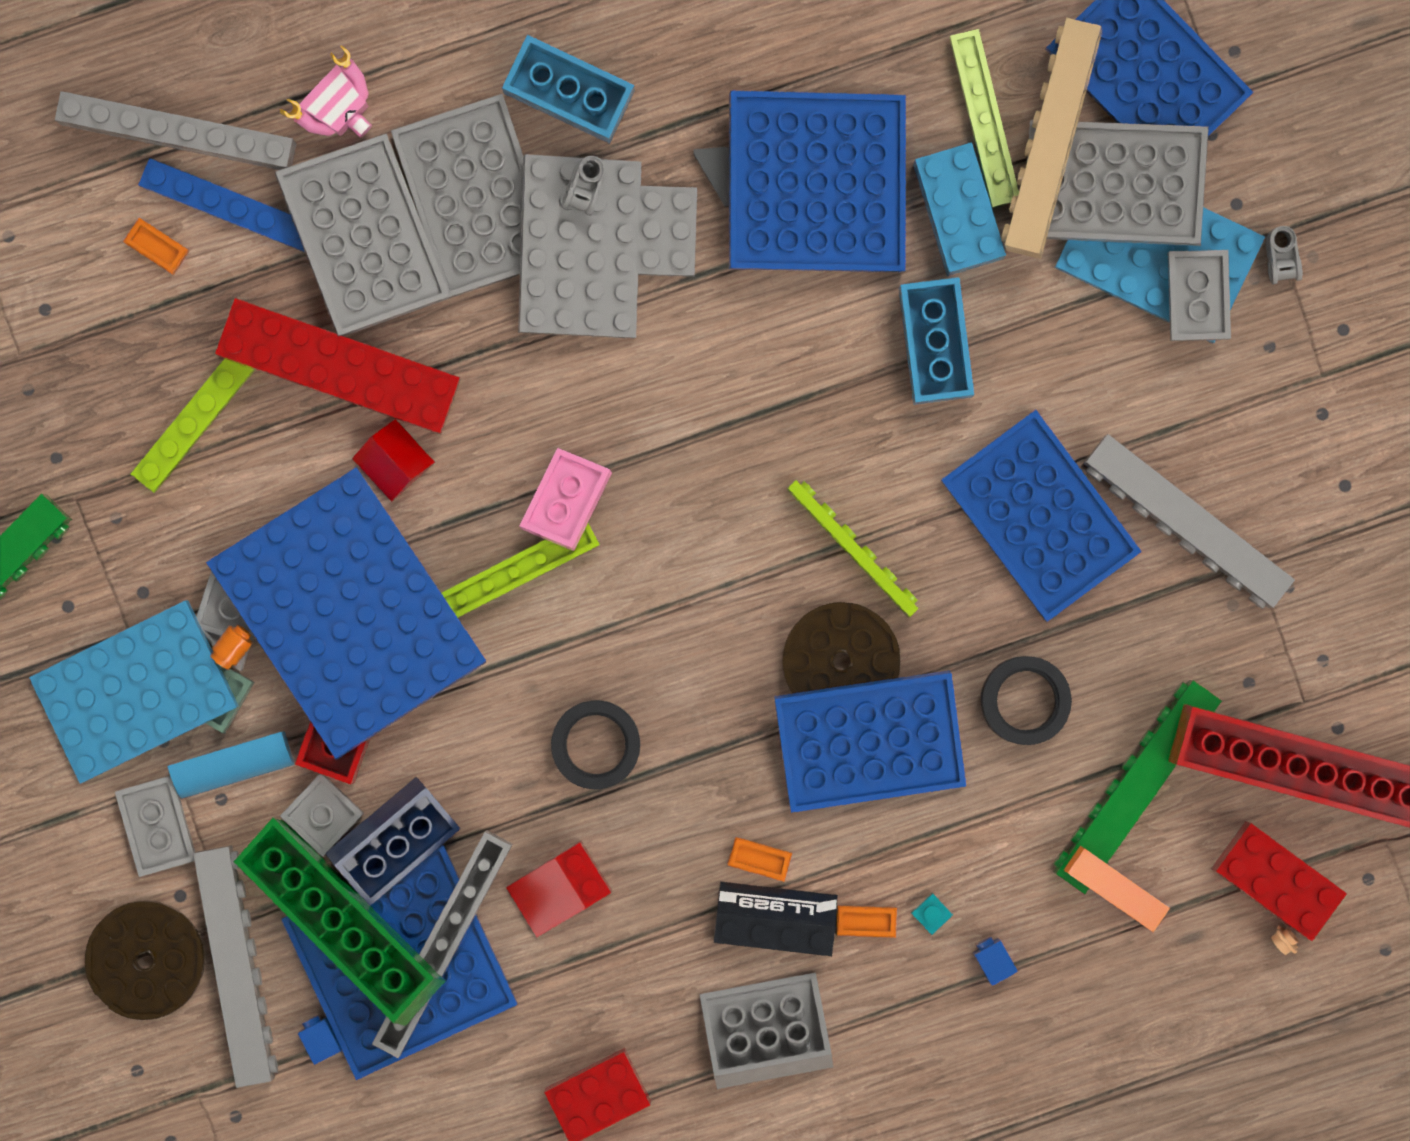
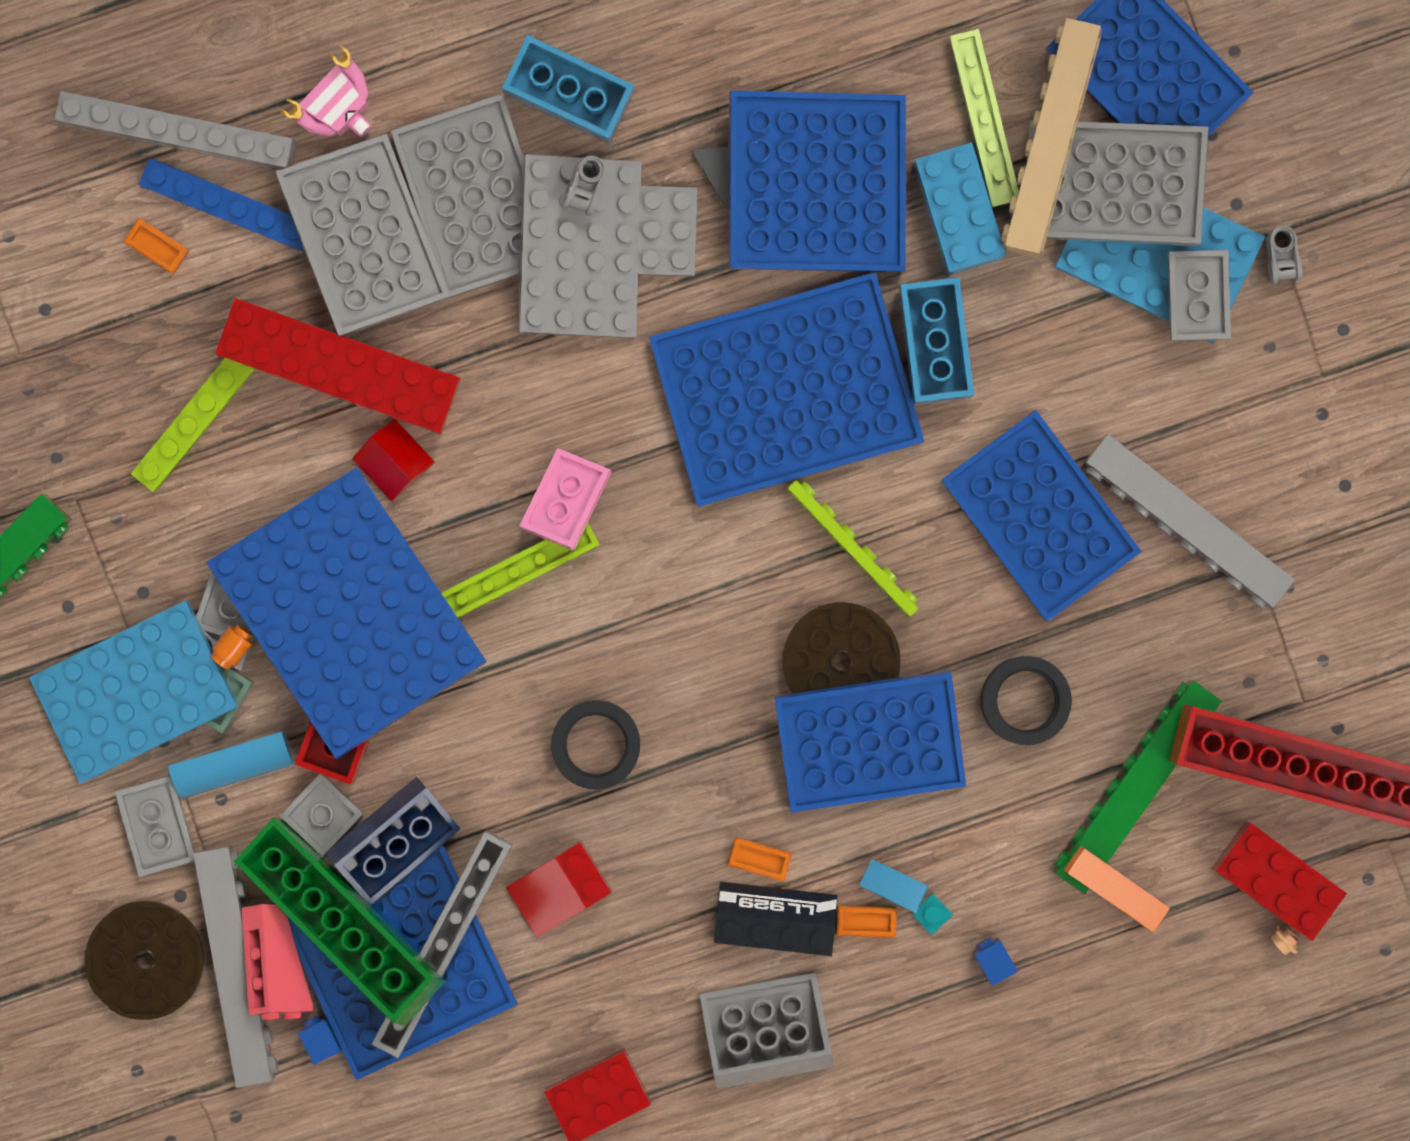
none -> coral slope [241,904,313,1020]
none -> blue plate [649,272,925,507]
none -> dark azure slope [859,859,929,913]

